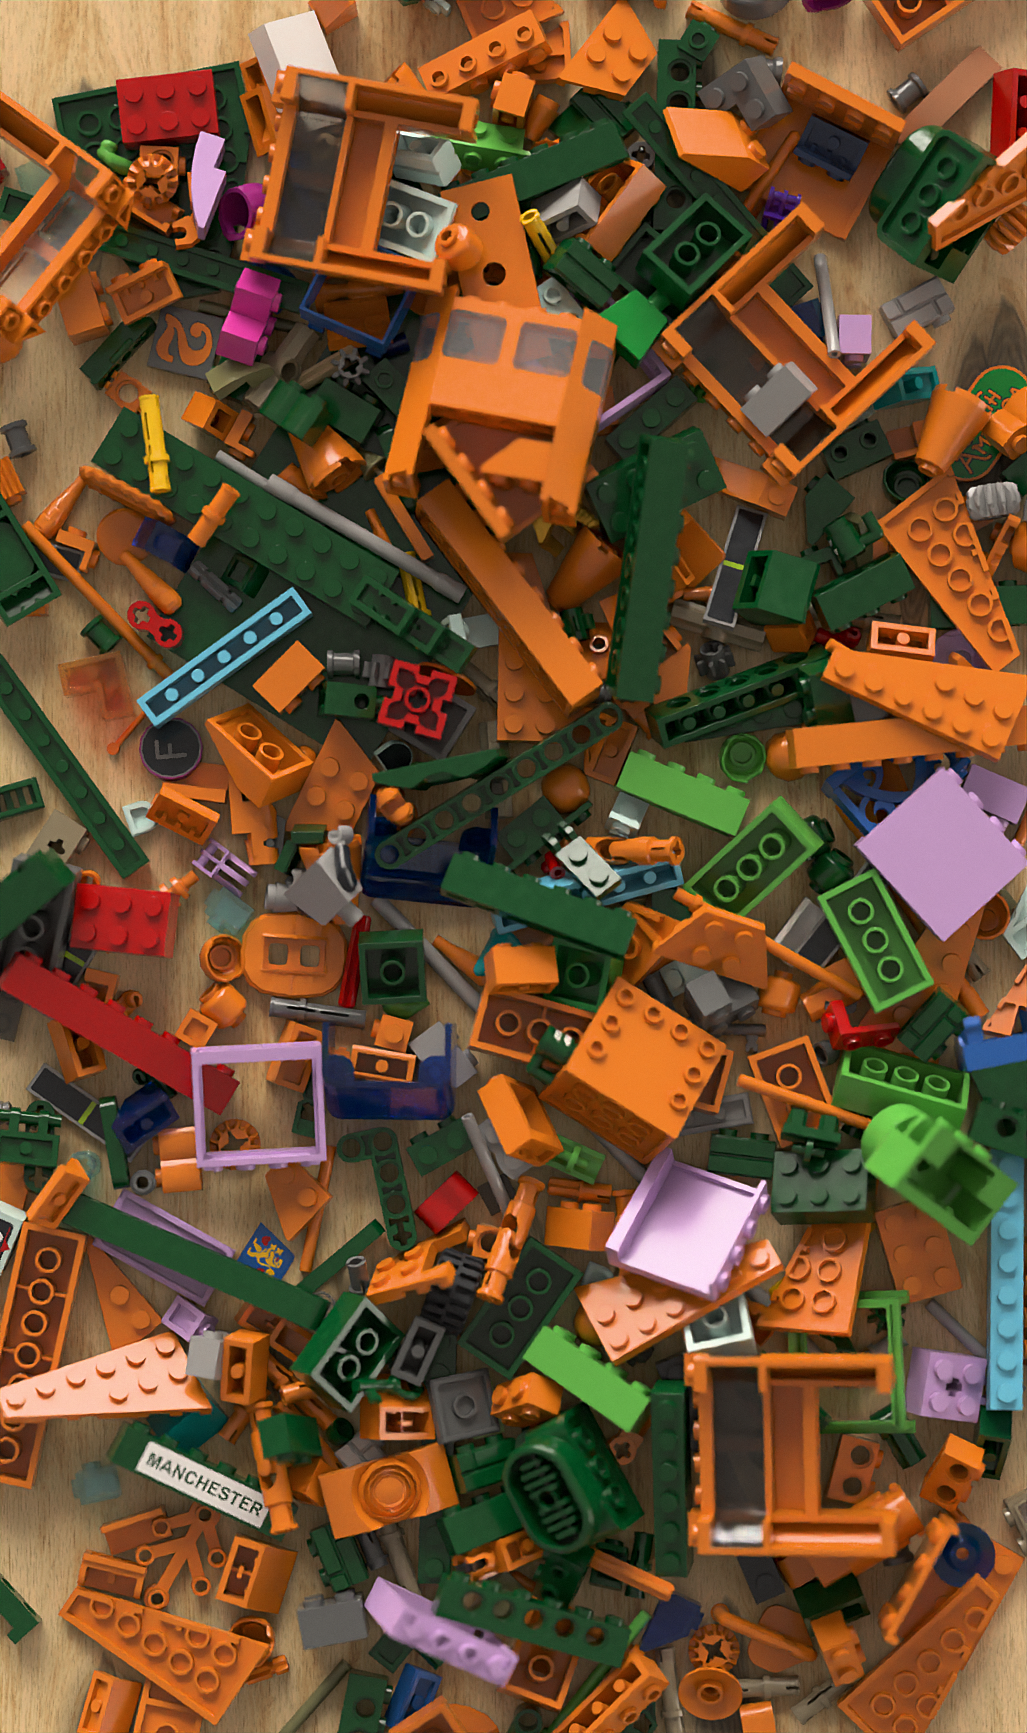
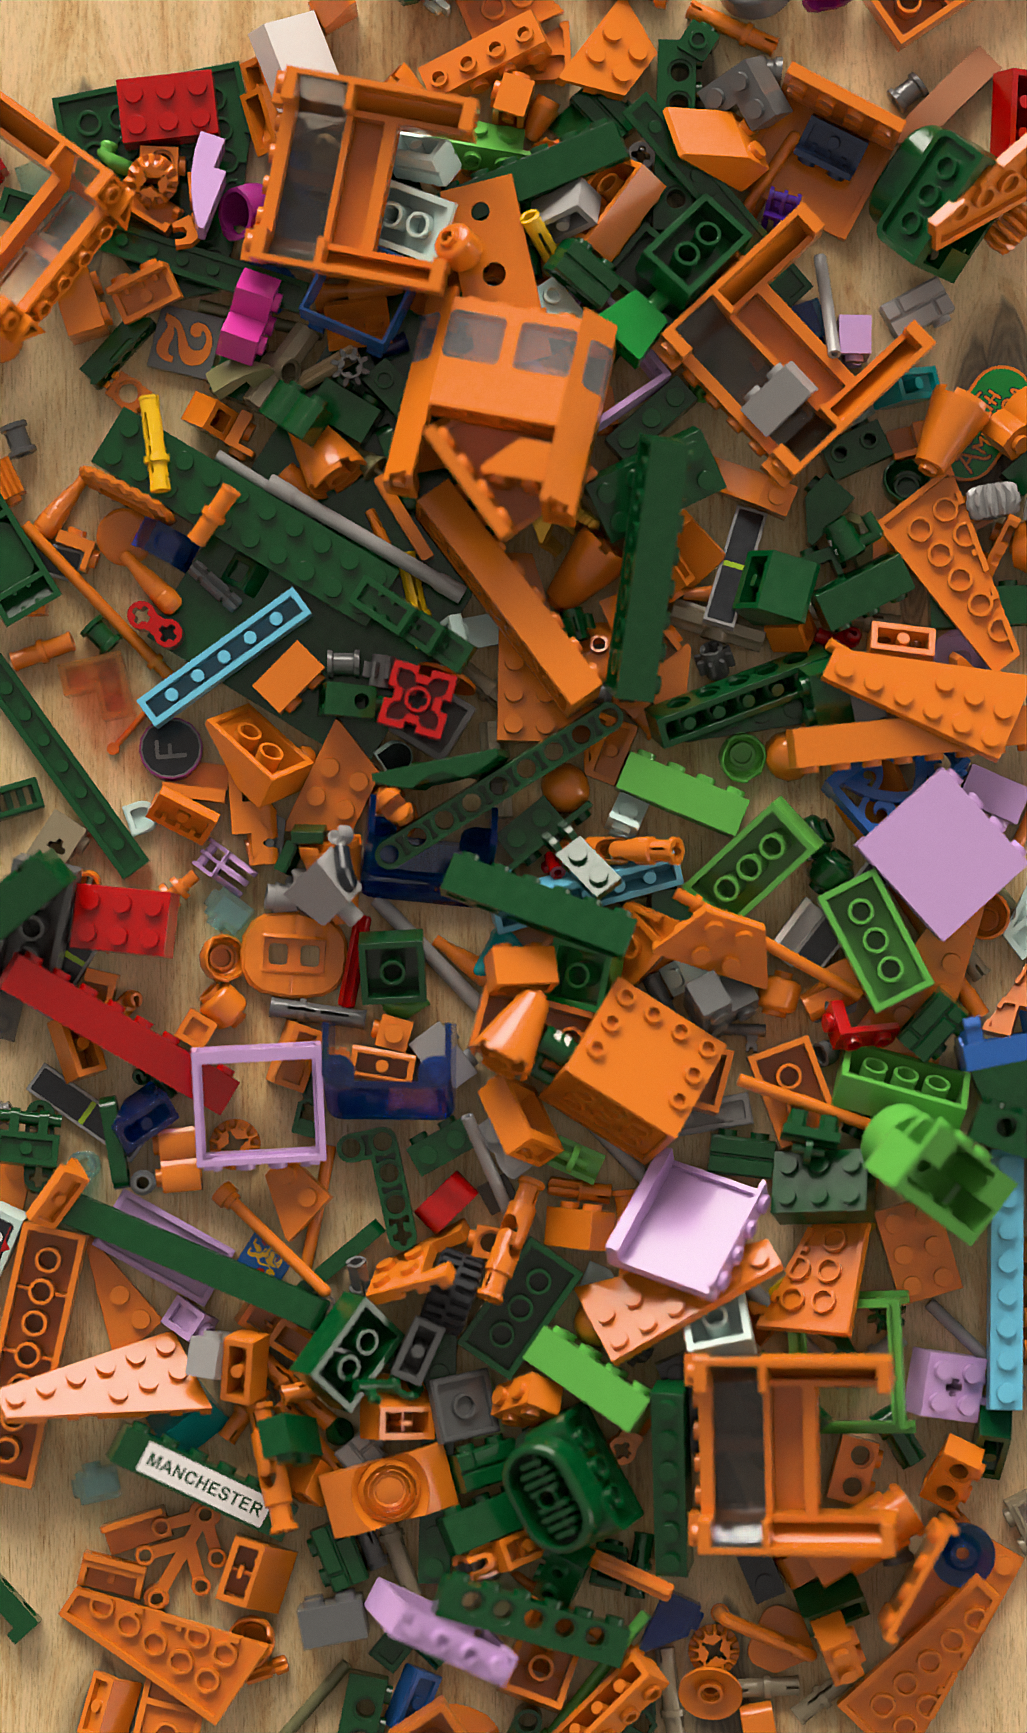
none -> orange pin [9,631,76,672]
none -> orange piece [211,1181,331,1298]
none -> orange cone [470,988,550,1081]

